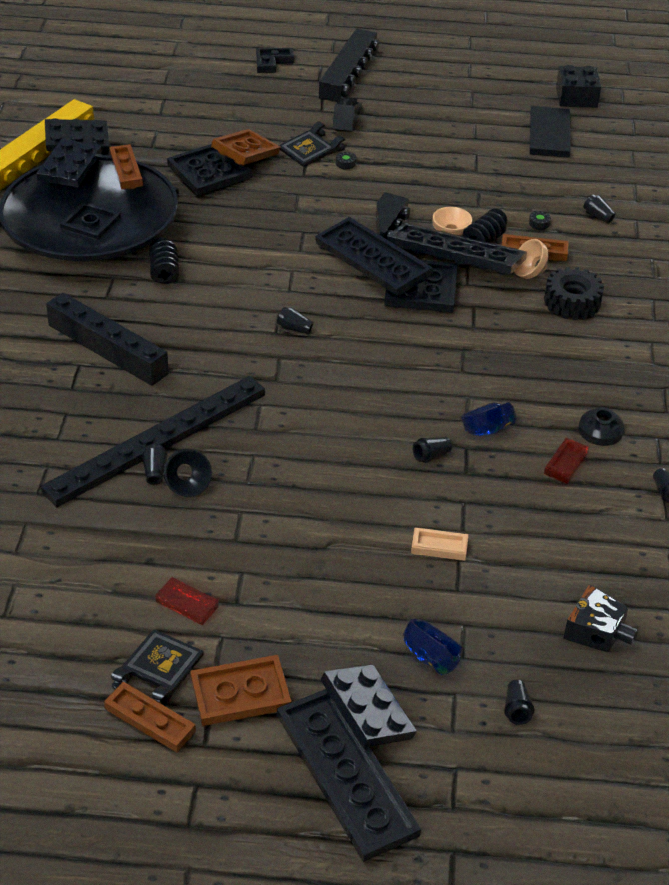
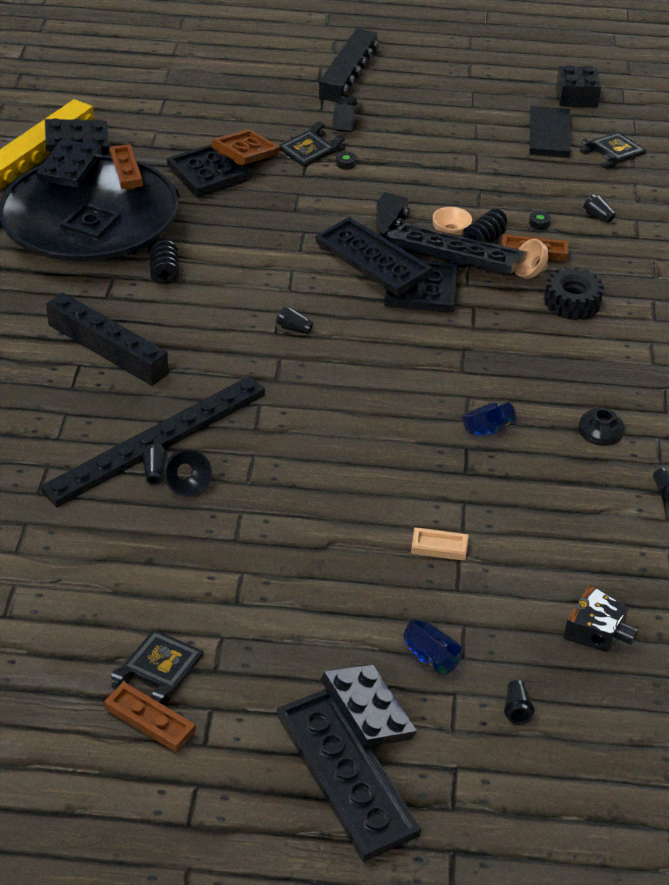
clear red tile [155,577,219,625] -> none
dark orange plate [190,655,292,726] -> none
black tile [256,48,294,73] -> none
black cone [412,437,452,463] -> none
clear red tile [544,438,589,484] -> none
none -> black flag [580,132,646,169]

